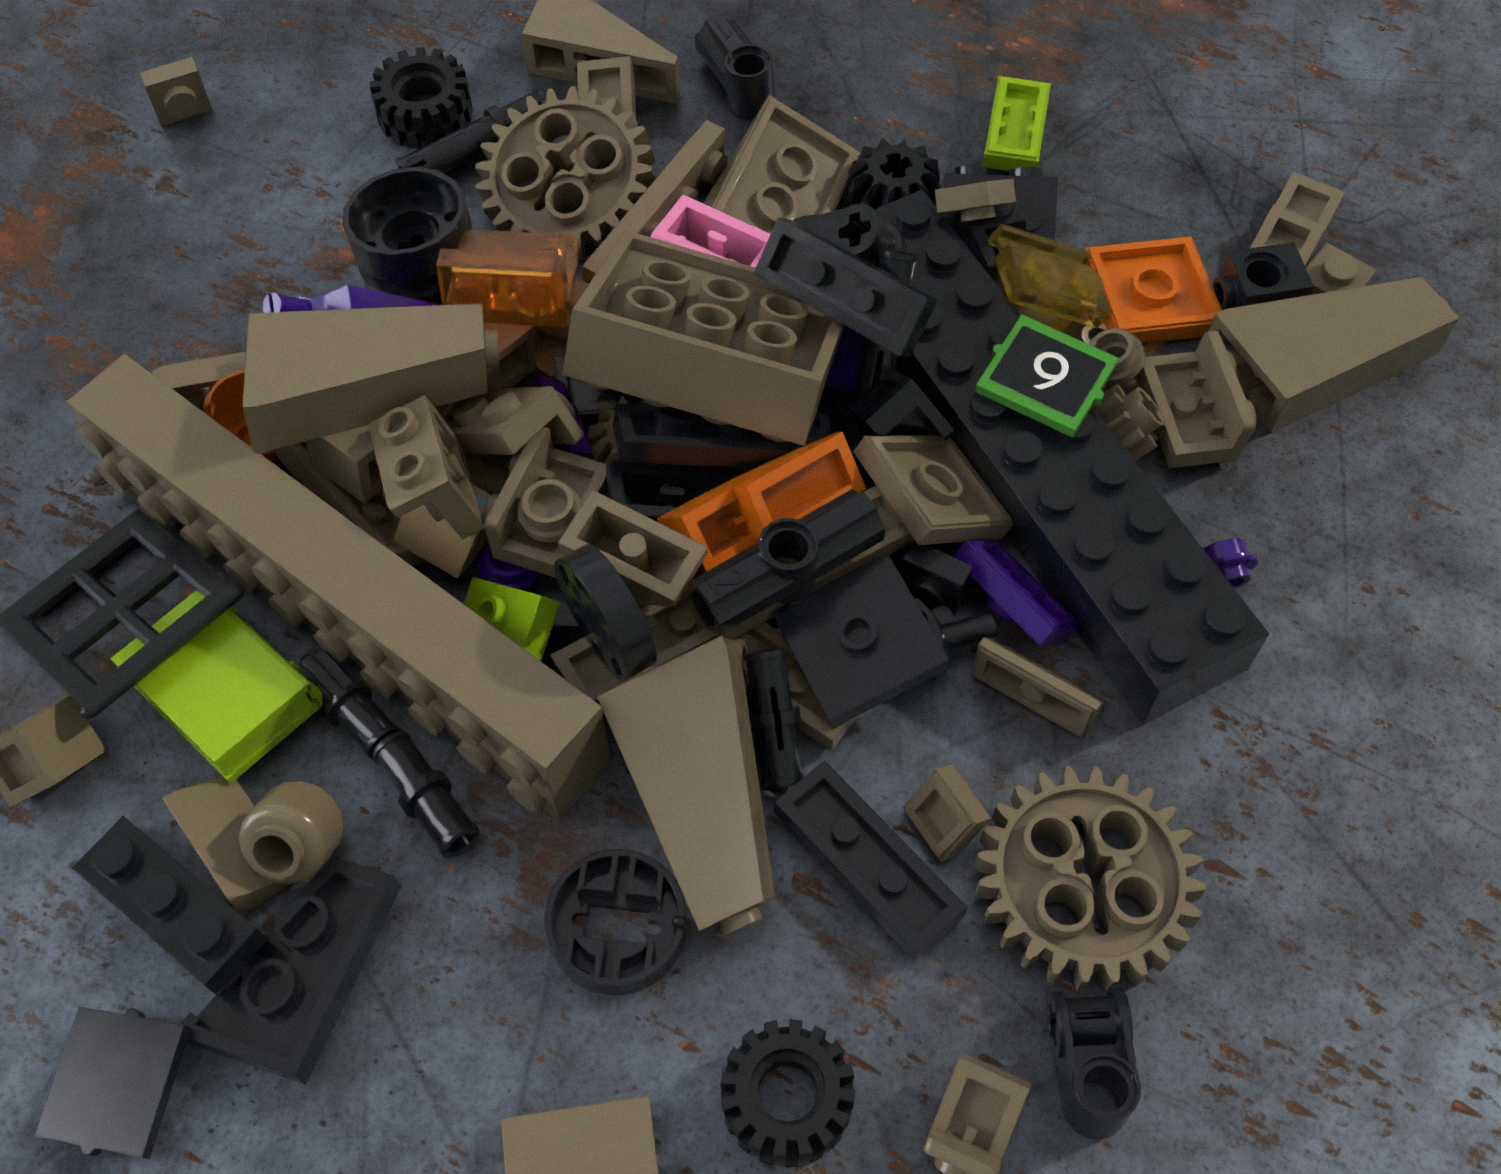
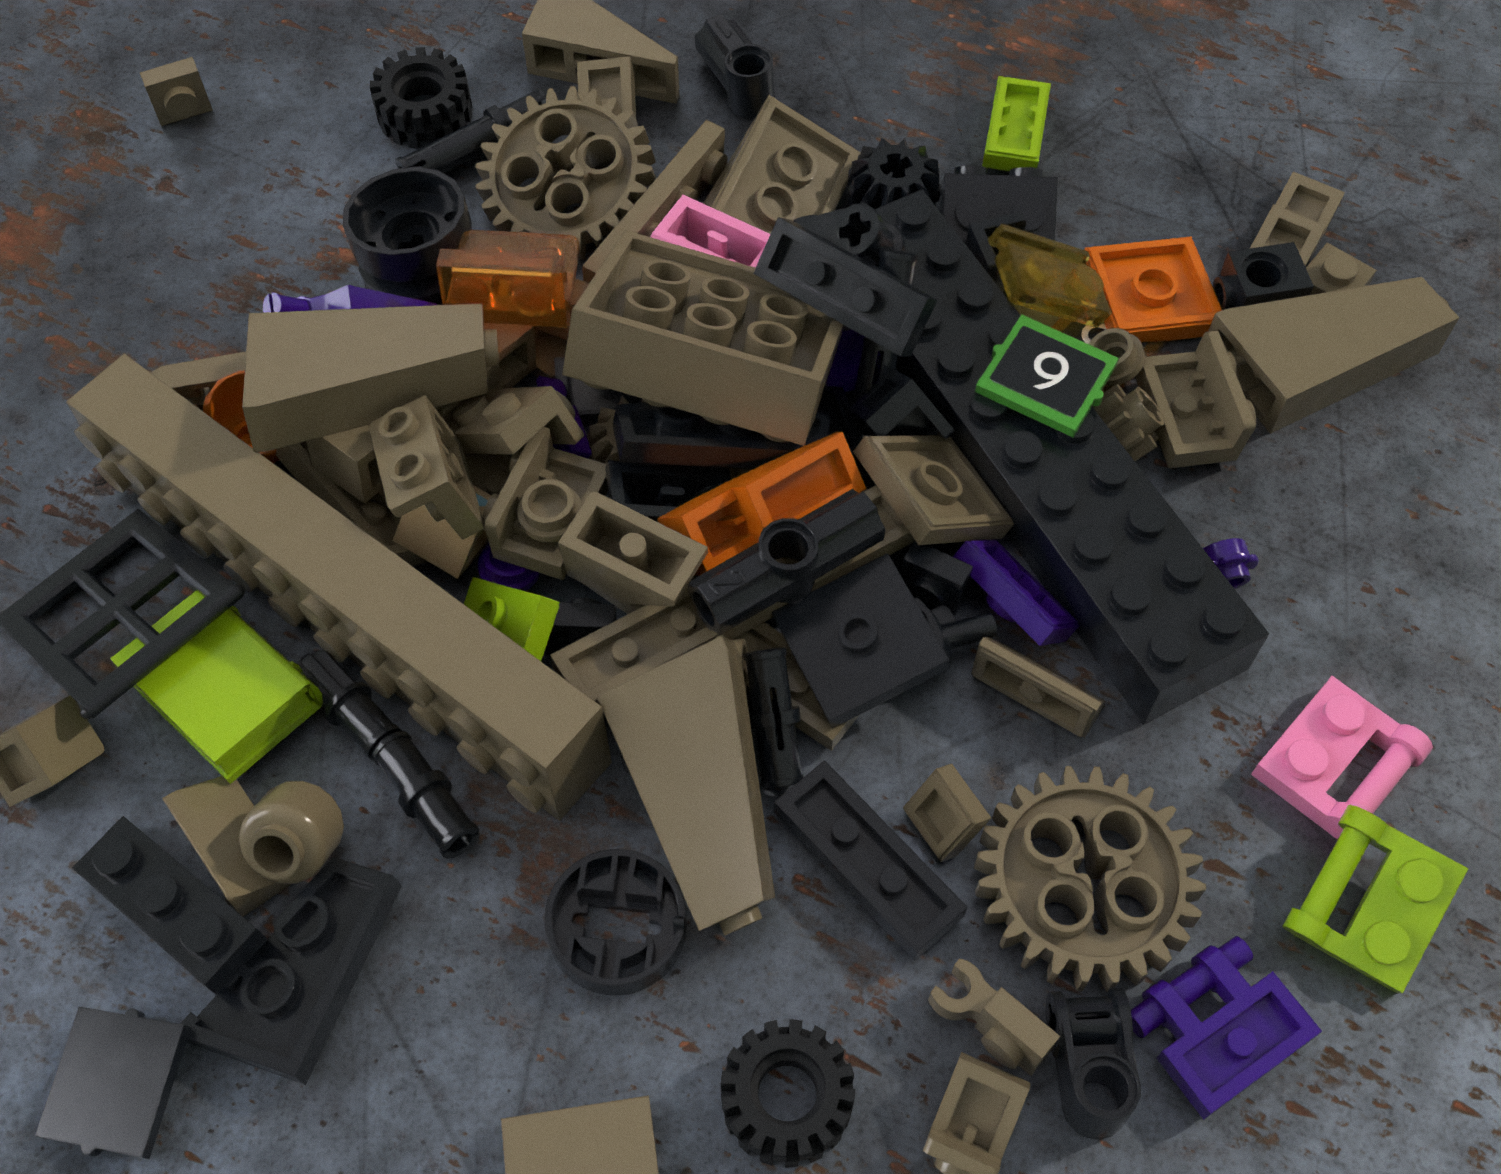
black piece [555,543,657,681] -> none
dark tan plate [935,179,1016,222] -> none
none -> dark tan plate [928,958,1060,1076]
none -> dark purple plate [1131,936,1322,1120]
none -> bright pink plate [1251,676,1433,840]
none -> lime plate [1282,805,1469,994]

